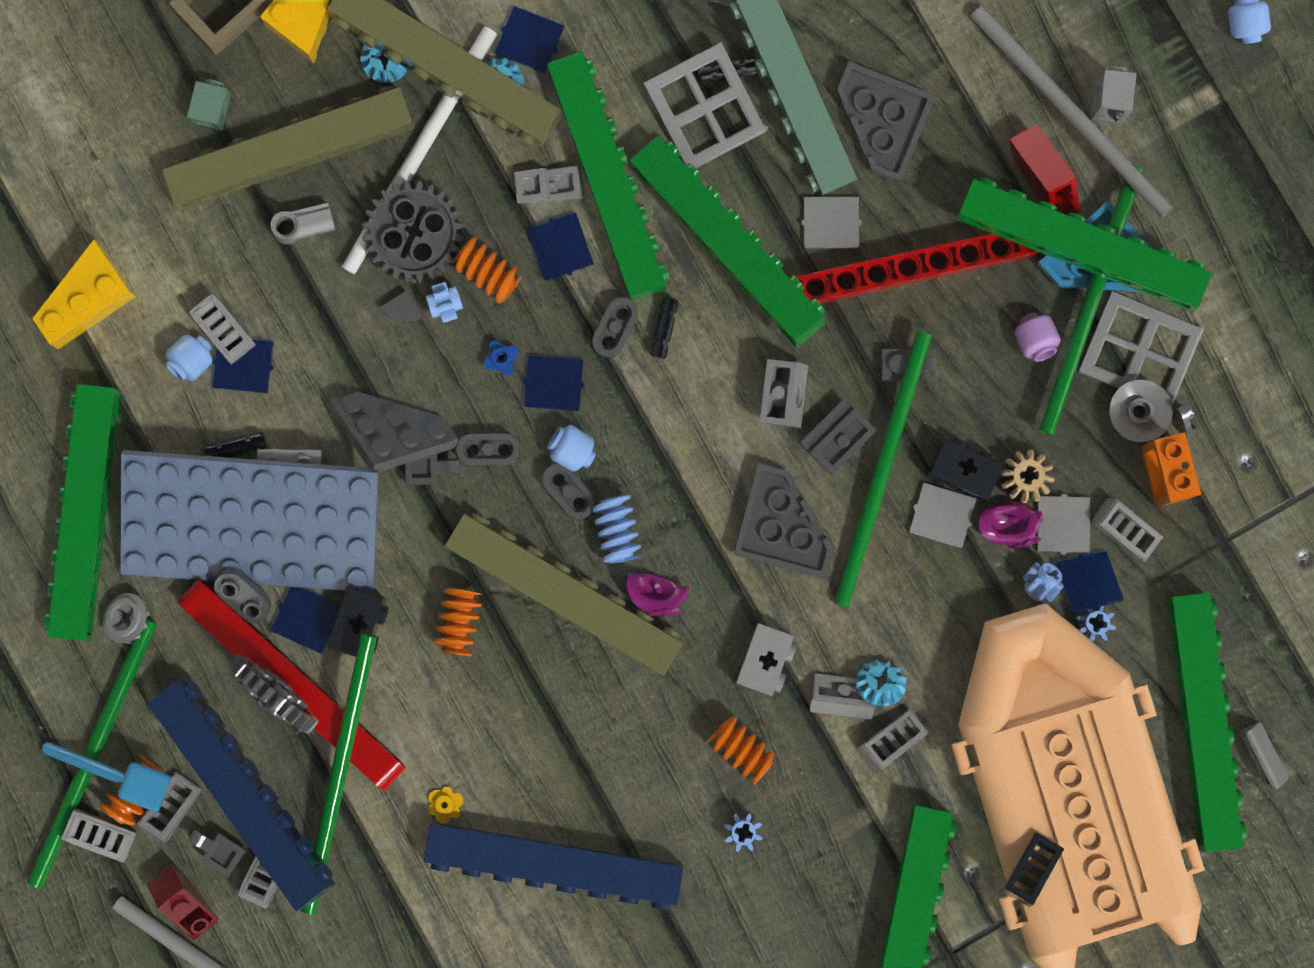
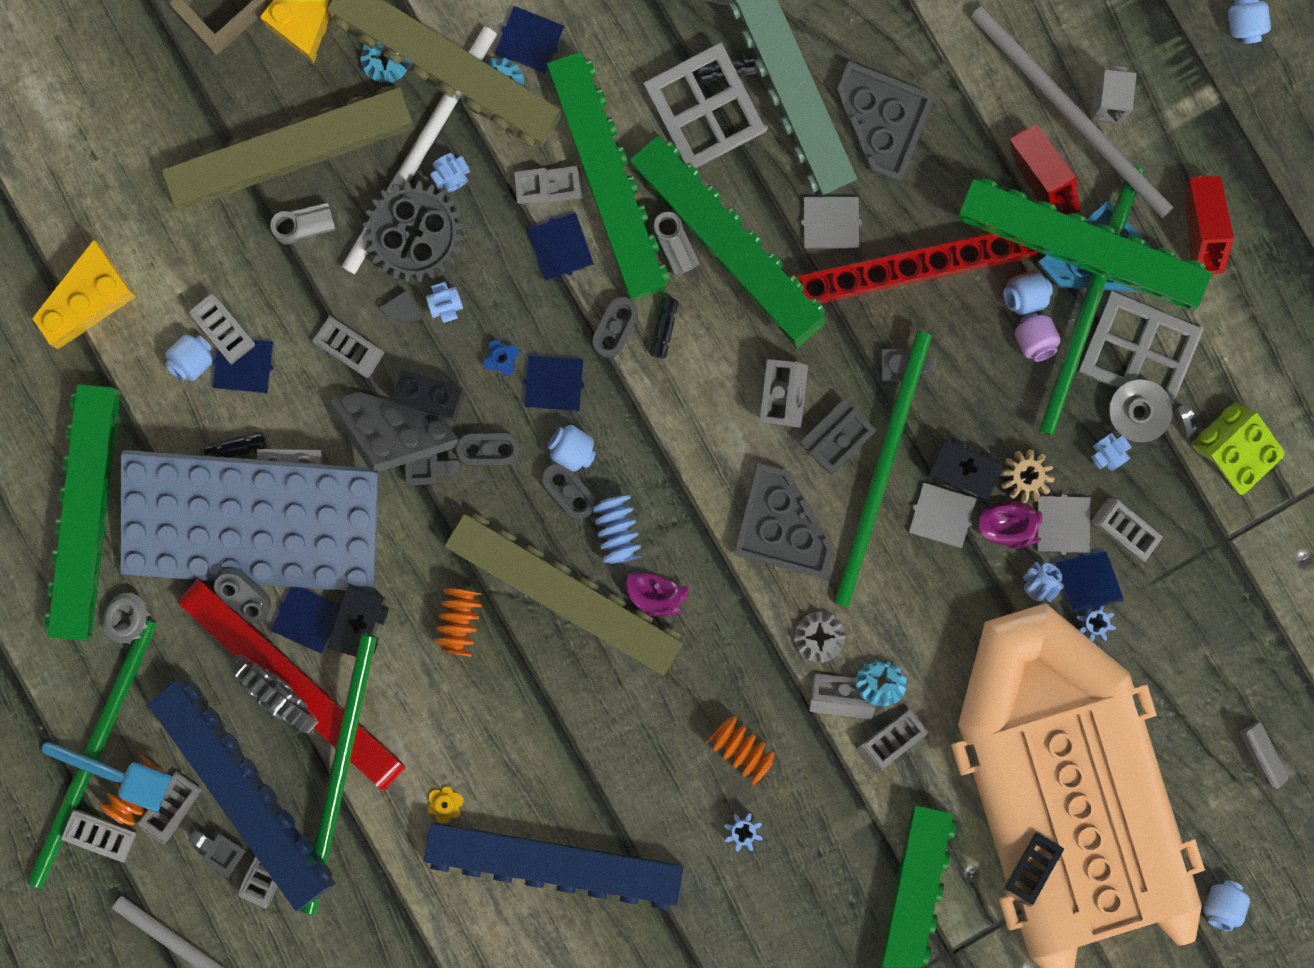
dark red slope [147,865,219,940] -> none
sand green brick [187,79,231,131] -> none
orange piece [453,236,522,304] -> none
light grey brick [736,623,797,696] -> none
orange window [1140,432,1202,508] -> none
green brick [1166,593,1247,852] -> none
none -> light grey slope [312,315,384,378]
none -> black brick [392,369,465,422]
none -> light blue gear [430,153,470,192]
none -> light grey piece [653,212,700,276]
none -> light grey gear [794,612,845,663]
none -> light blue head [1003,271,1053,316]
none -> light blue gear [1091,433,1132,472]
none -> red slope [1185,175,1234,274]
none -> lime bracket [1191,401,1284,495]
none -> light blue head [1203,880,1250,931]

